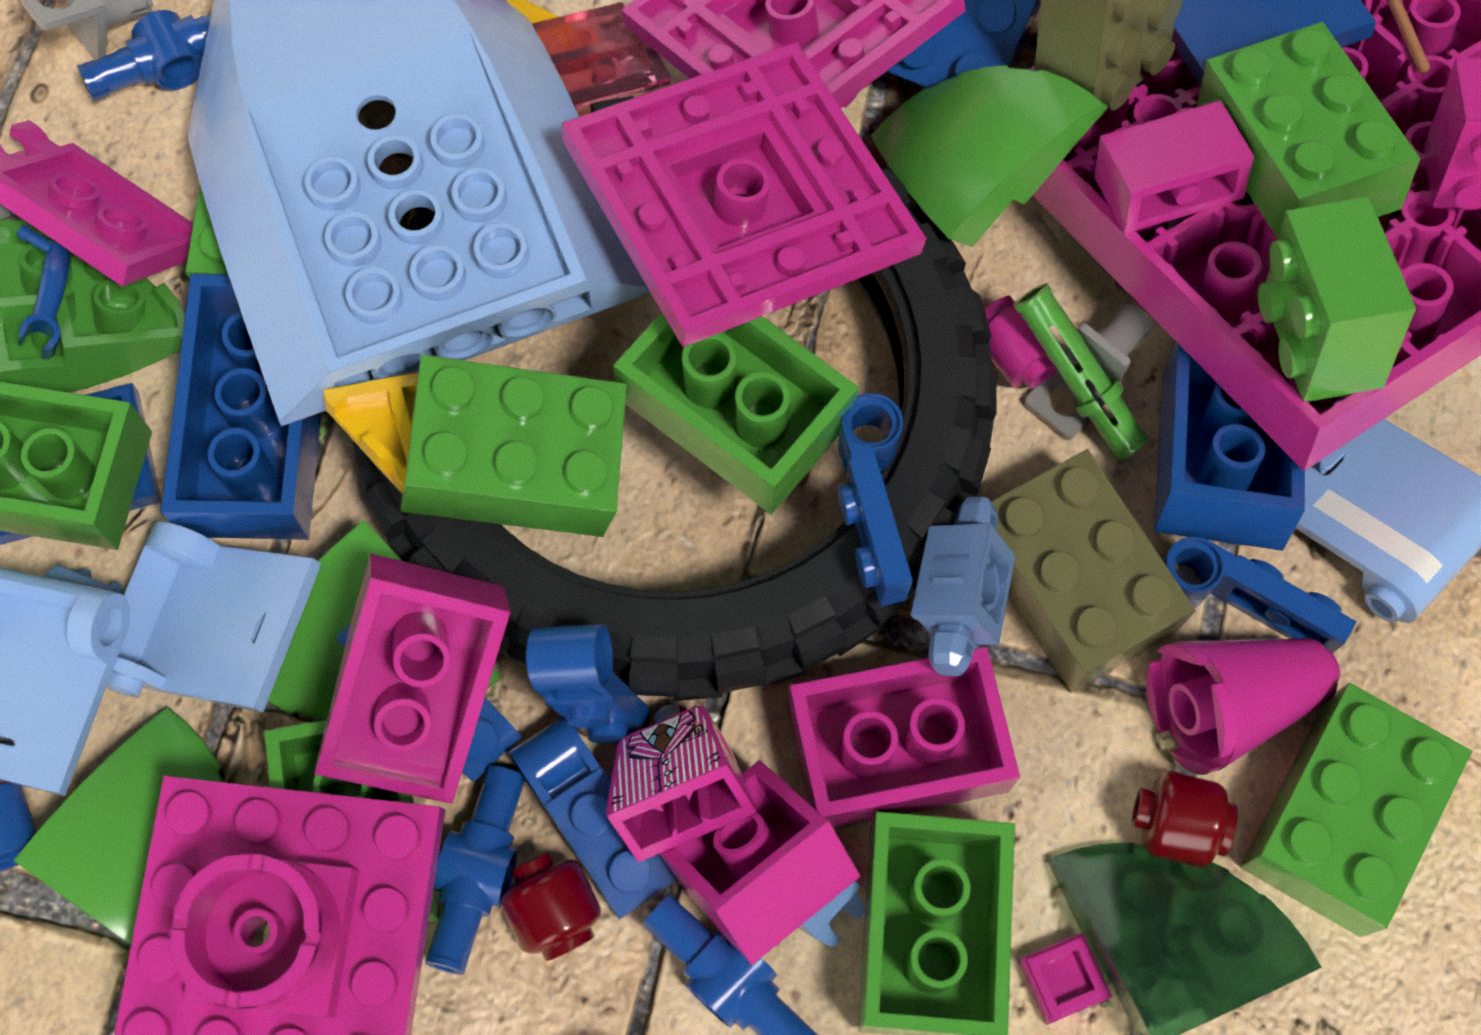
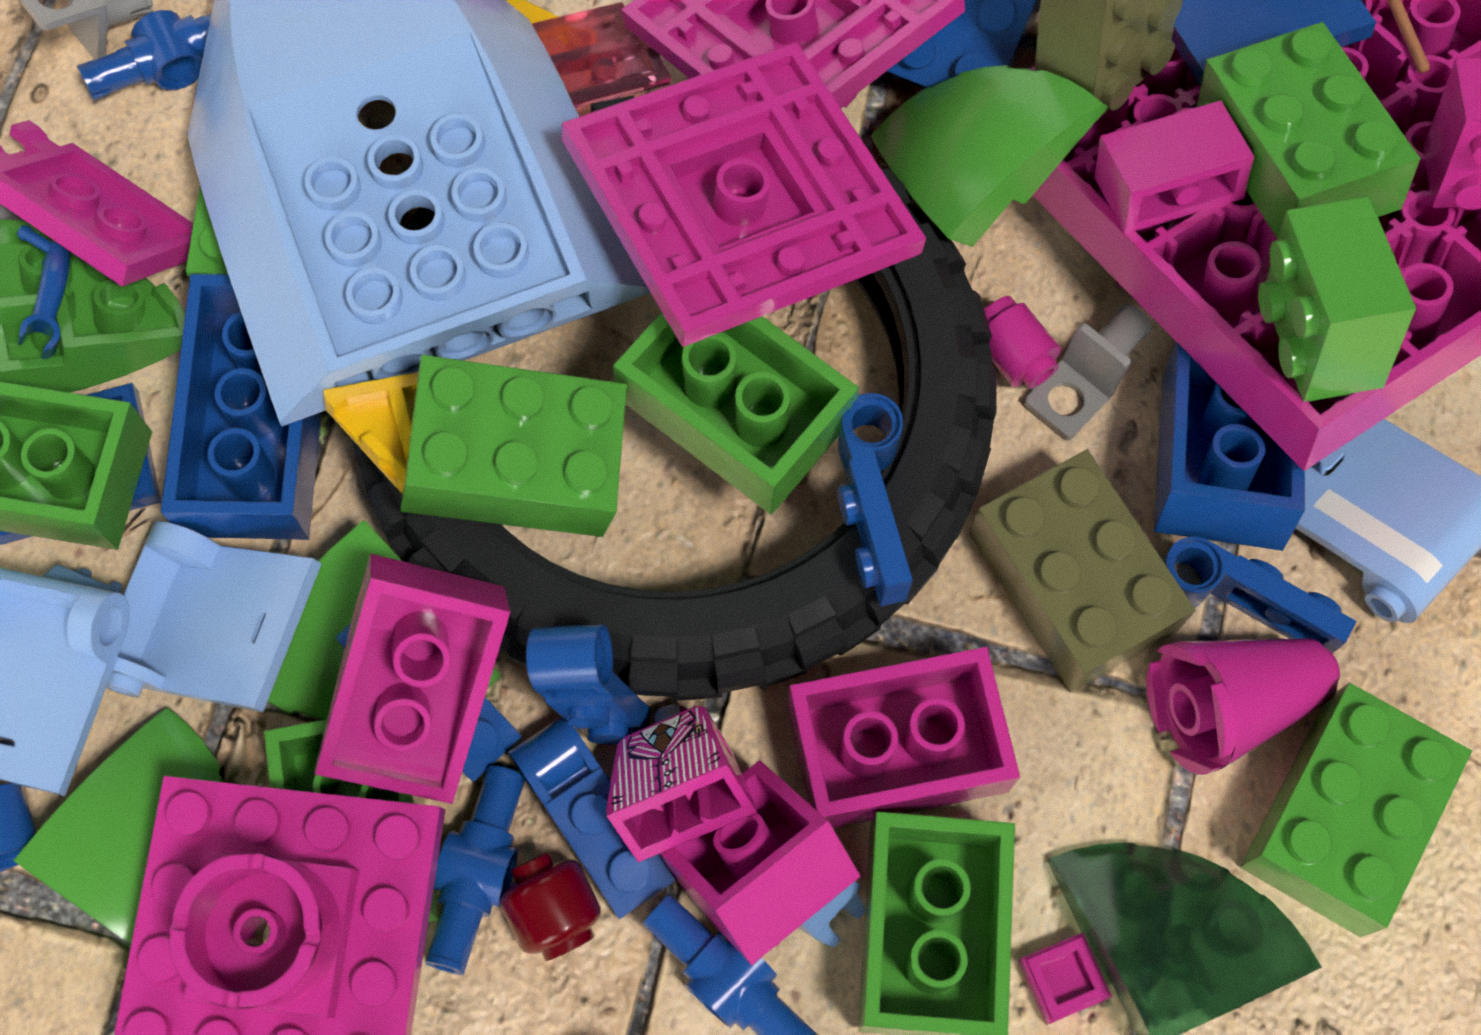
medium blue piece [911,497,1016,676] -> none
bright green pin [1013,283,1149,460] -> none
dark red head [1131,771,1238,867] -> none

